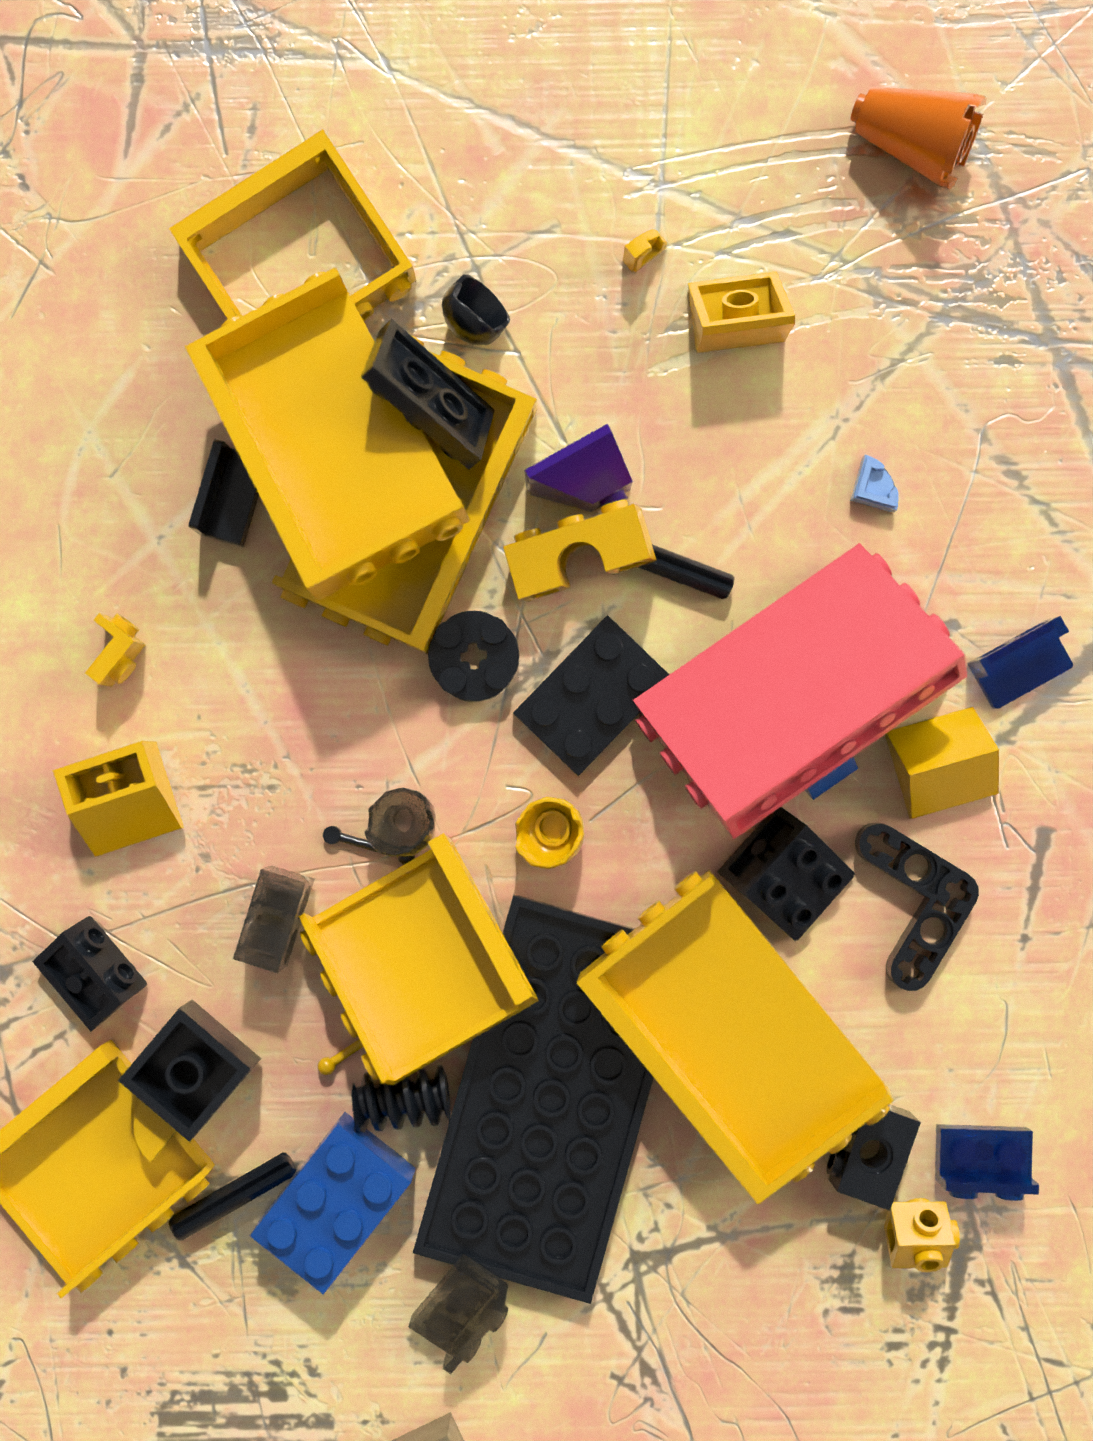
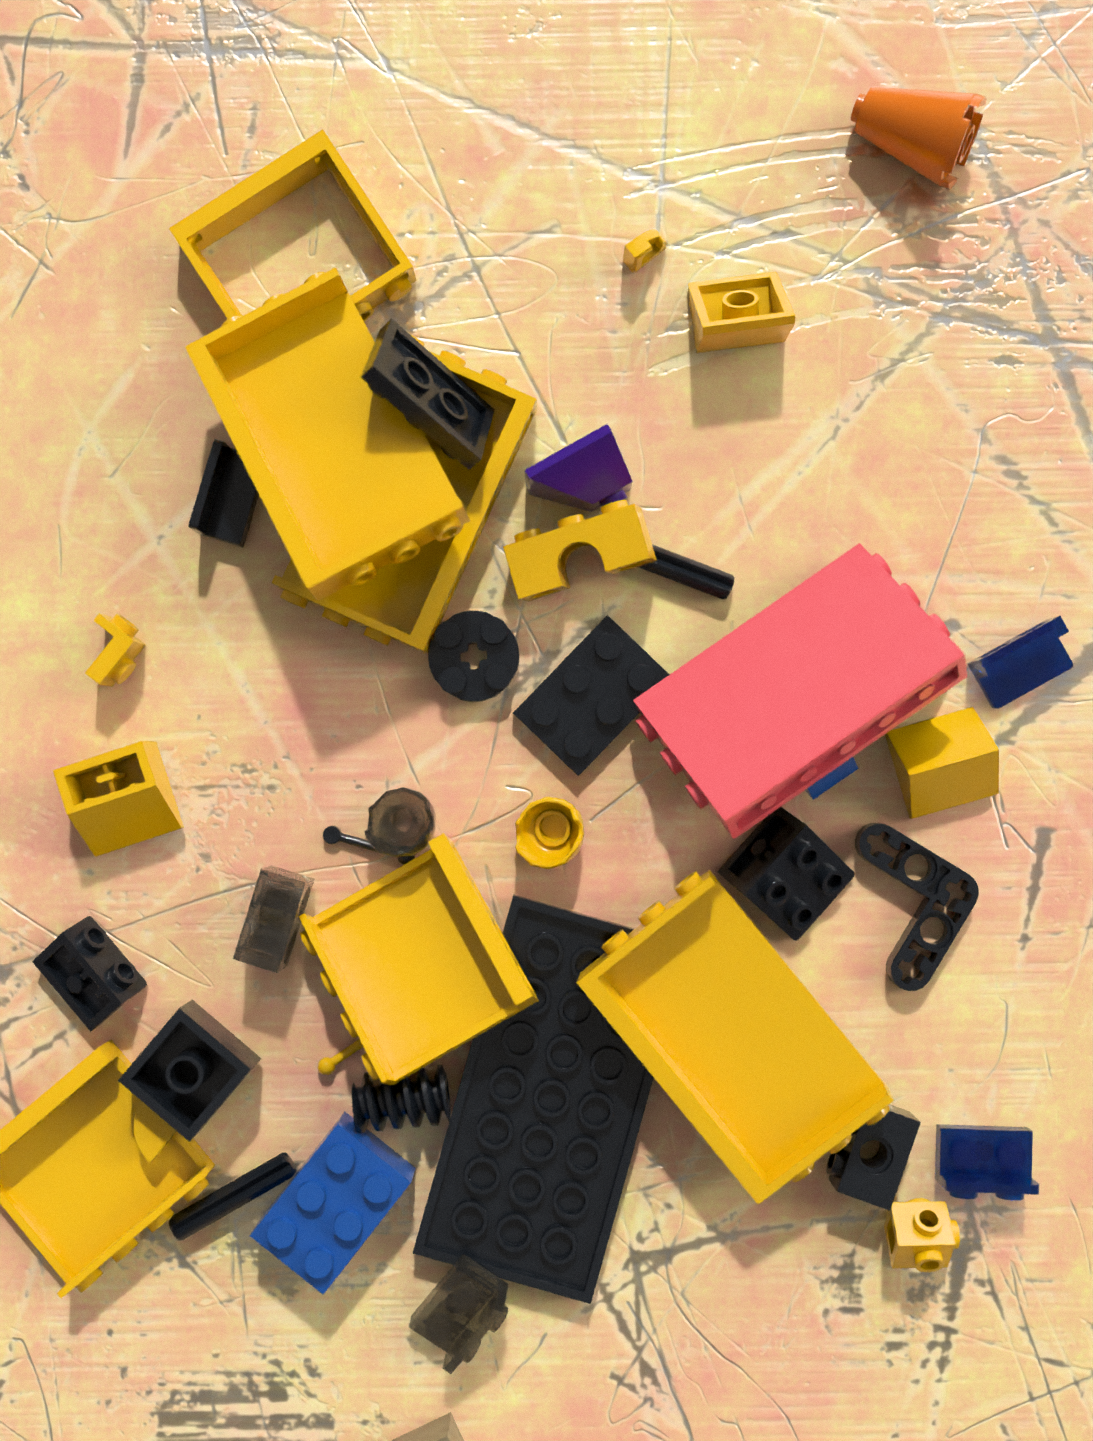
black hair [442,274,510,345] -> none
light blue tile [850,455,899,513] -> none

